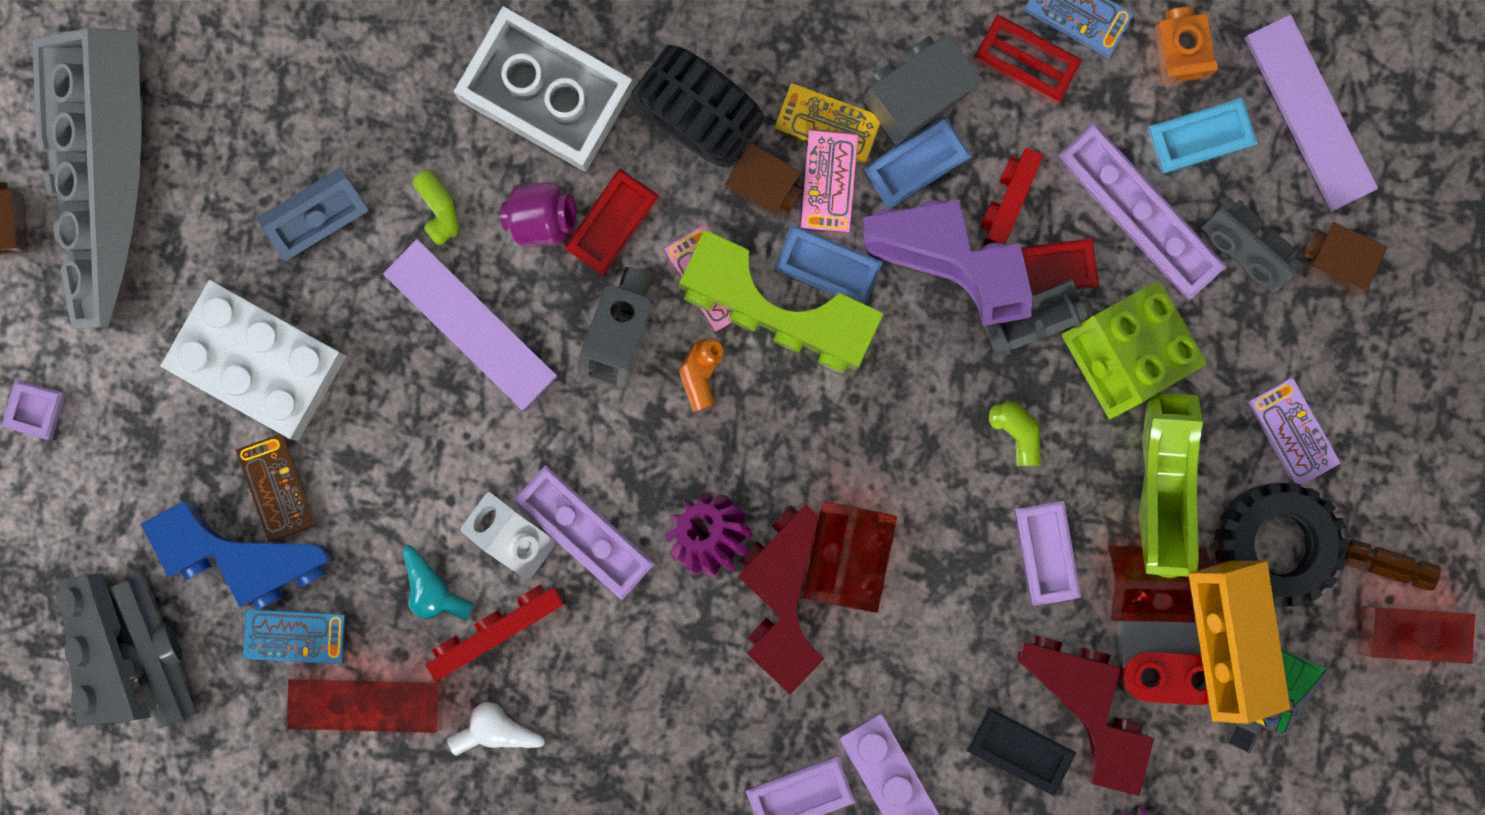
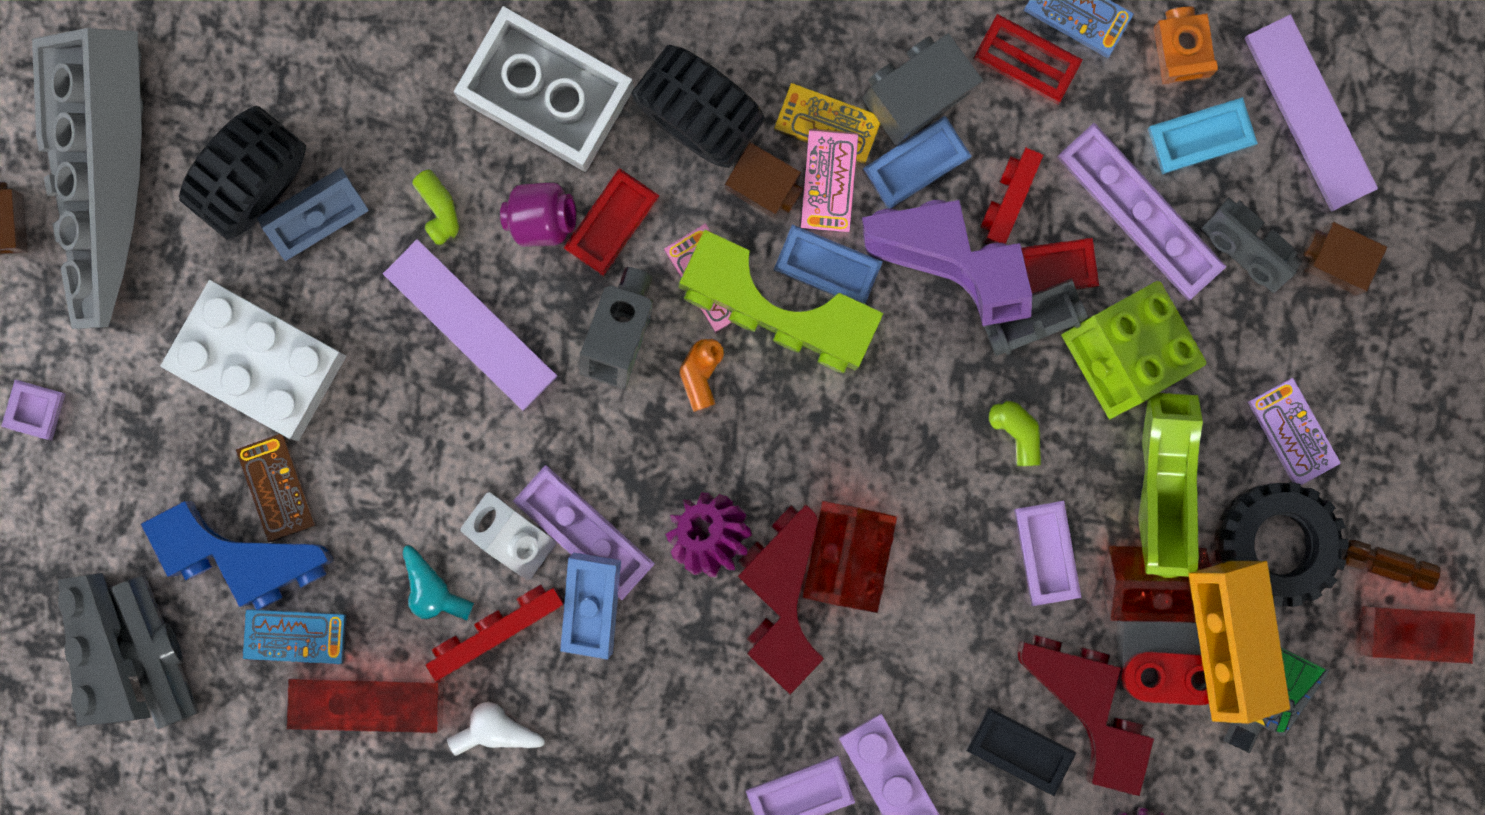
none -> black tyre [179,106,306,240]
none -> medium blue plate [560,552,621,659]

